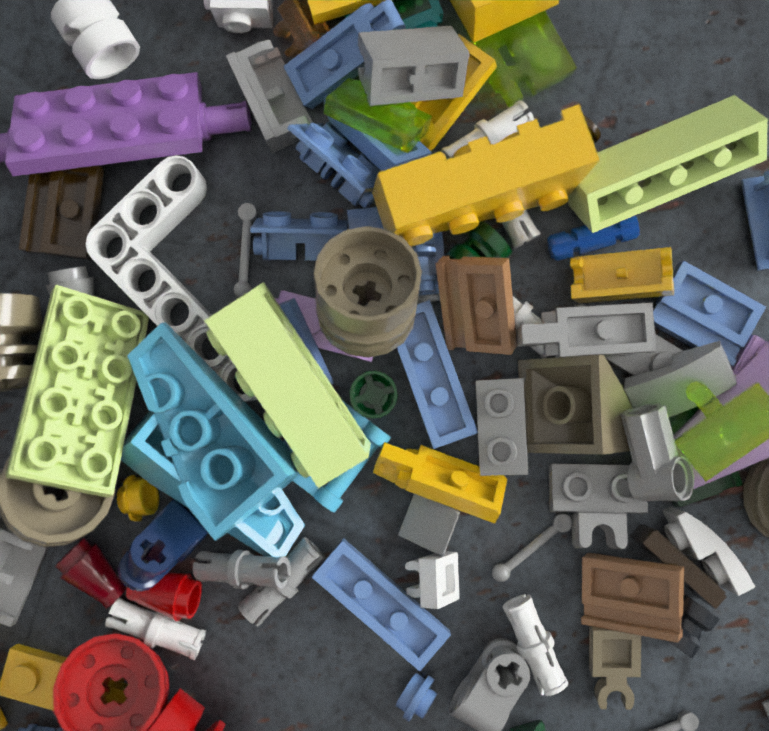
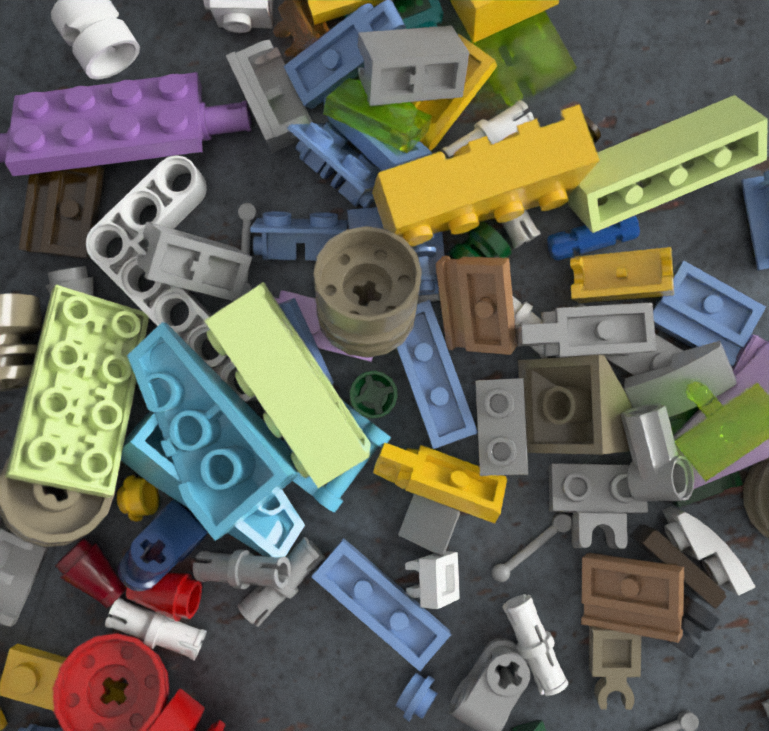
none -> light grey hinge [137,221,252,301]

